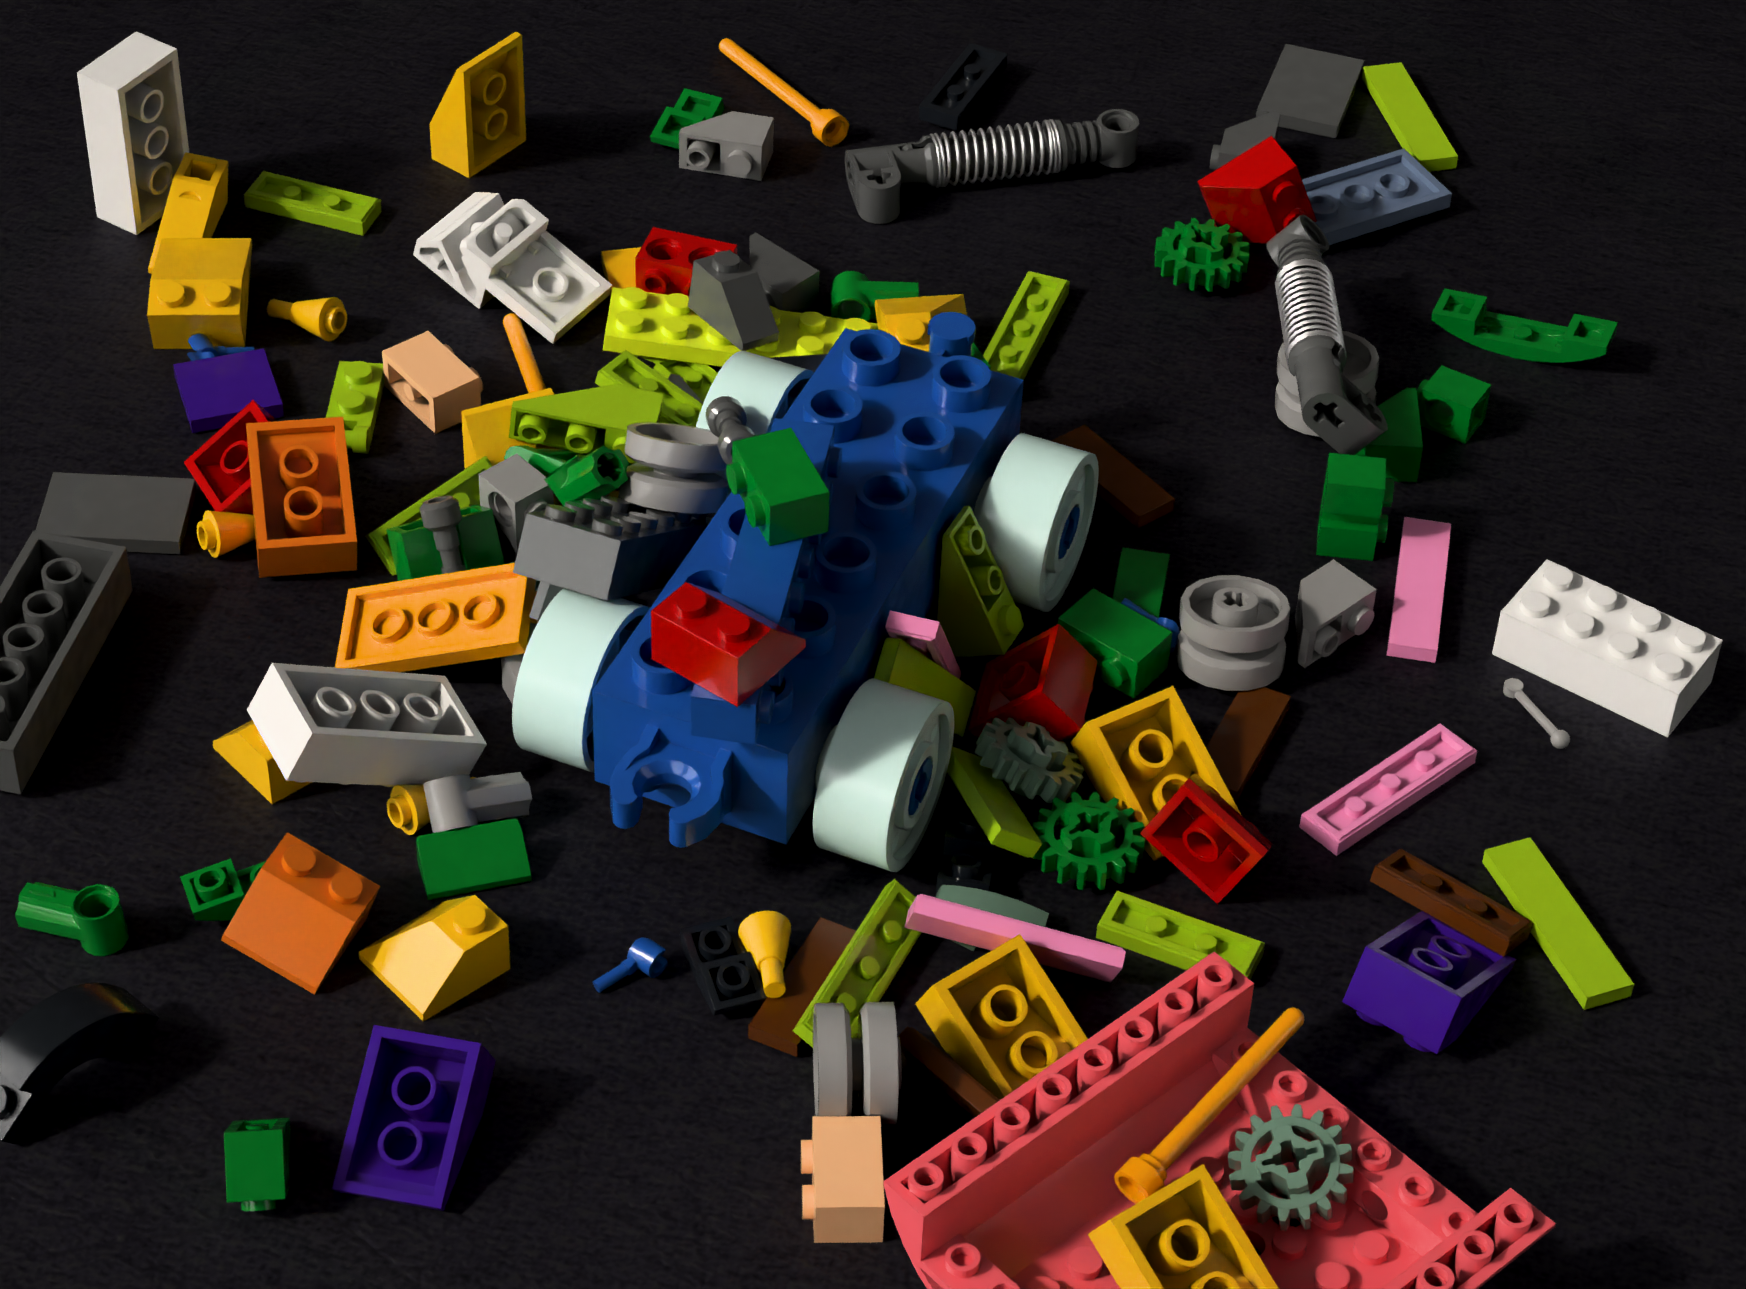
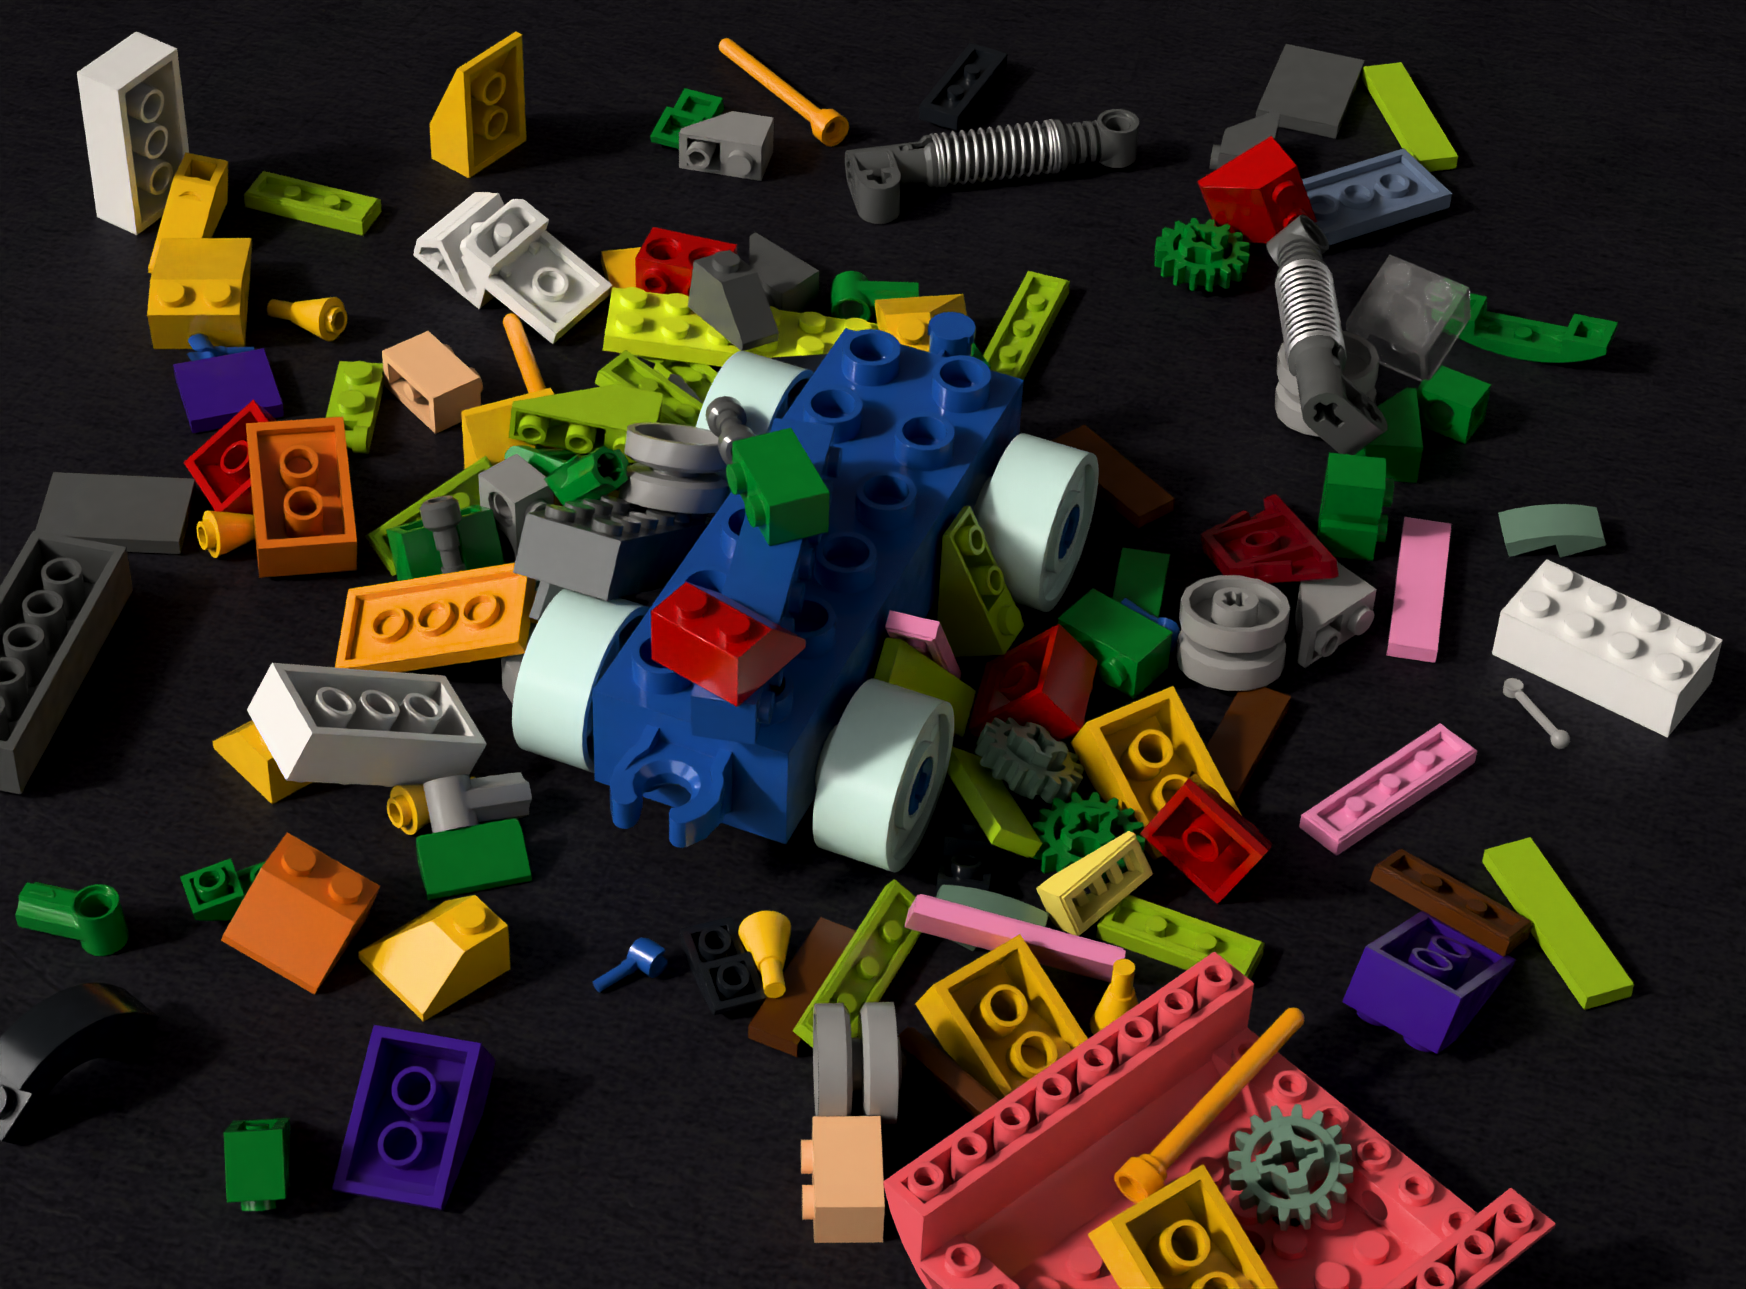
none -> light yellow slope [1036,831,1153,936]
none -> yellow cone [1090,959,1138,1035]
none -> dark red wing [1200,494,1339,583]
none -> clear brick [1346,255,1471,382]
none -> sand green slope [1498,504,1606,557]

